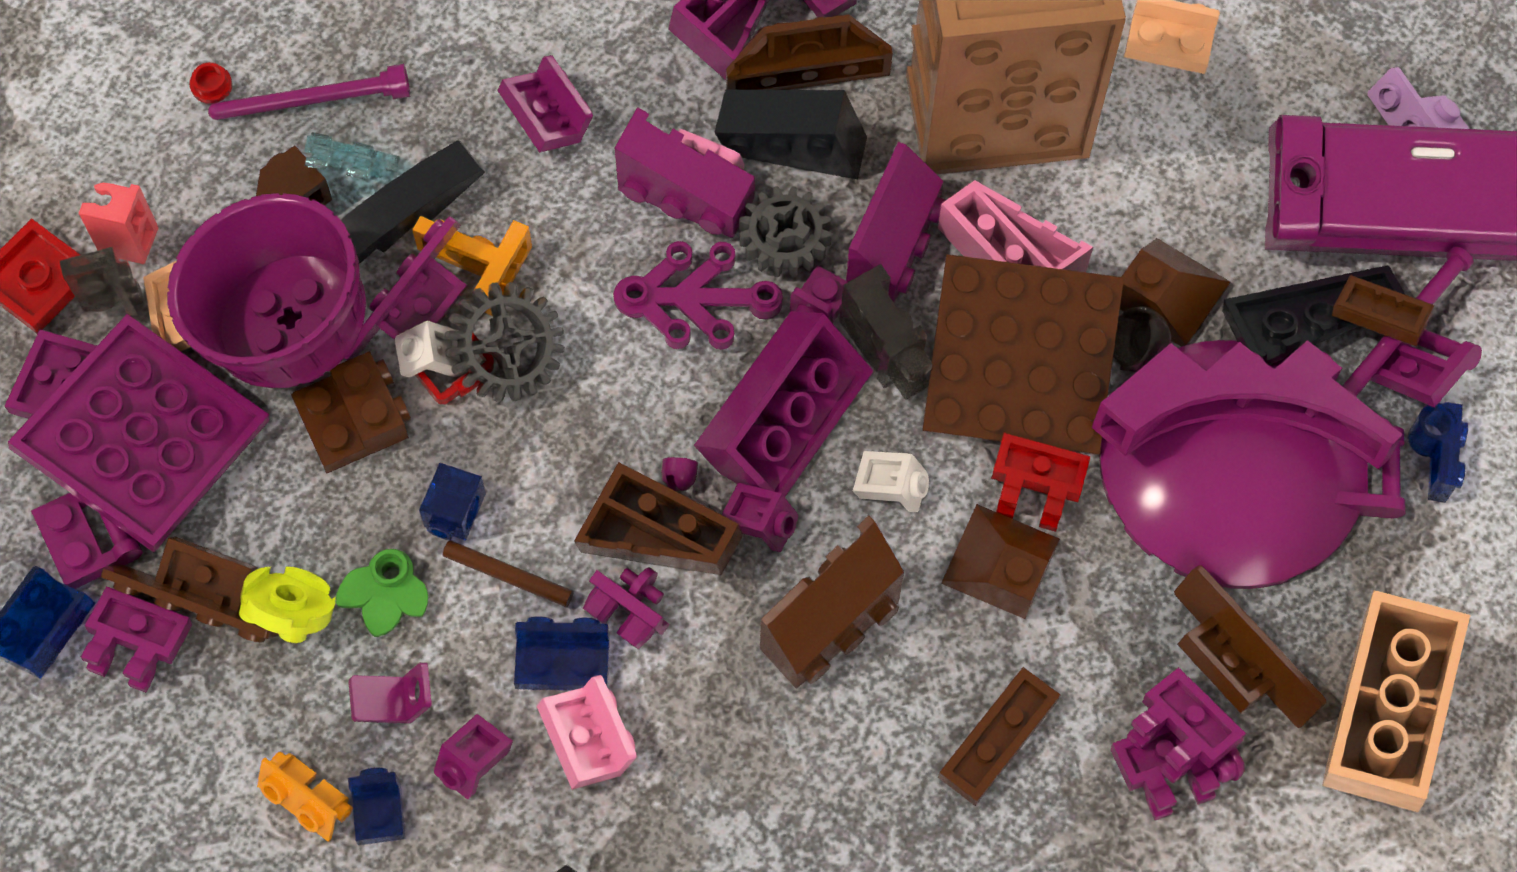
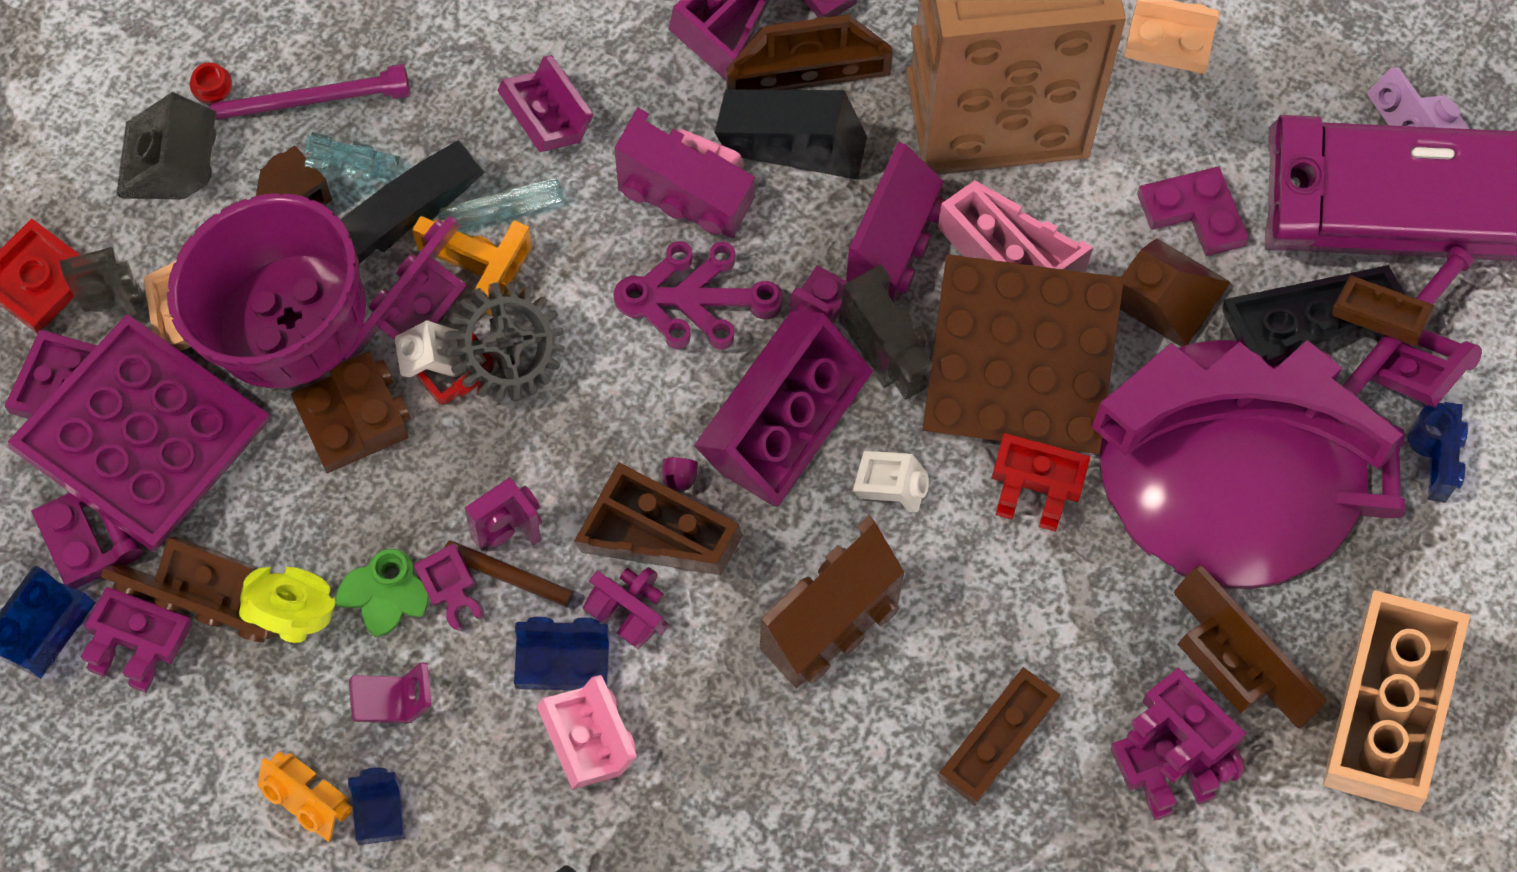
coral hinge [79,183,159,264] -> none
clear blue brick [419,463,486,541] -> none
magenta bracket [434,714,513,799] -> none
magenta bracket [722,483,799,552] -> none
dark grey gear [739,186,832,277] -> none
reddish brown slope [941,504,1060,619] -> none
clear smoke hair [1113,305,1172,372] -> none
none -> clear smoke slope [116,92,216,200]
none -> magenta plate [414,543,485,631]
none -> clear light blue axle [438,179,564,230]
none -> magenta bracket [464,477,542,551]
none -> magenta plate [1137,166,1249,256]

